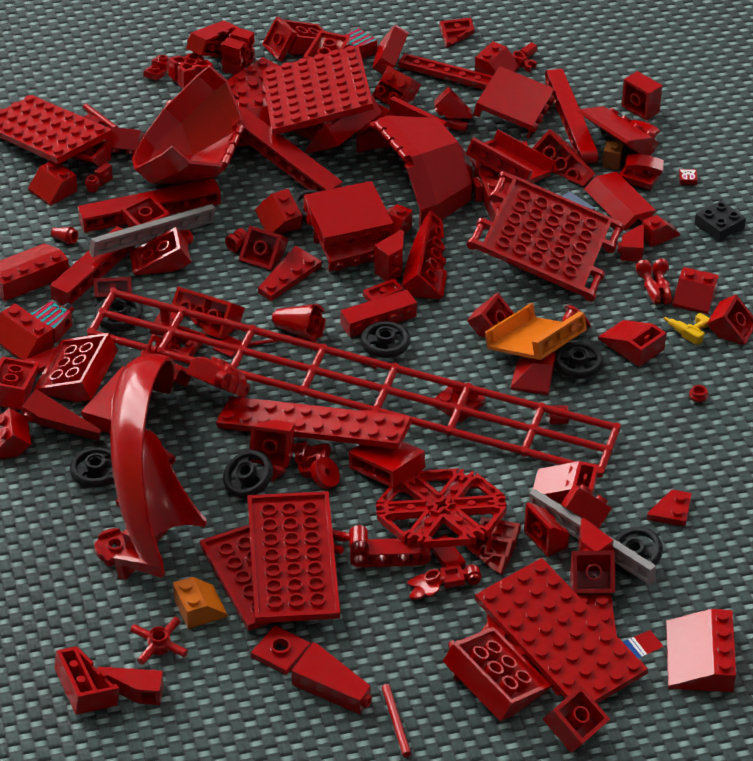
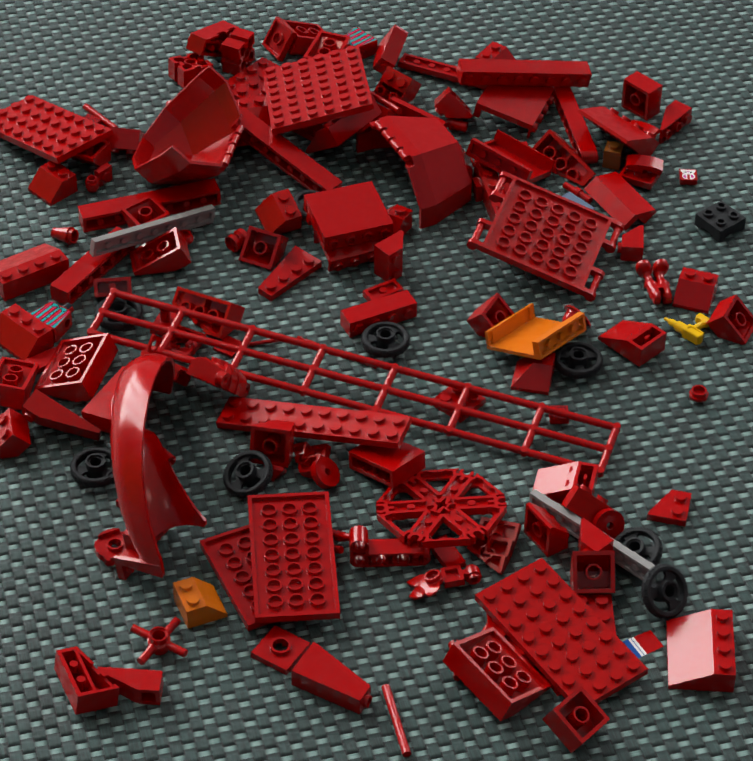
red slope [143,55,168,81] -> none
red cone [272,304,326,342] -> none
red wedge [402,210,447,299] -> none
red wing [439,18,475,48] -> none
red bar [512,42,538,73] -> none
red slope [642,215,680,247] -> none
none -> red bar [370,90,402,114]
none -> red brick [456,59,592,87]
none -> red bar [562,182,593,204]
none -> red piece [592,508,625,539]
none -> black wheel [641,564,688,619]
none -> red slope [659,100,692,144]

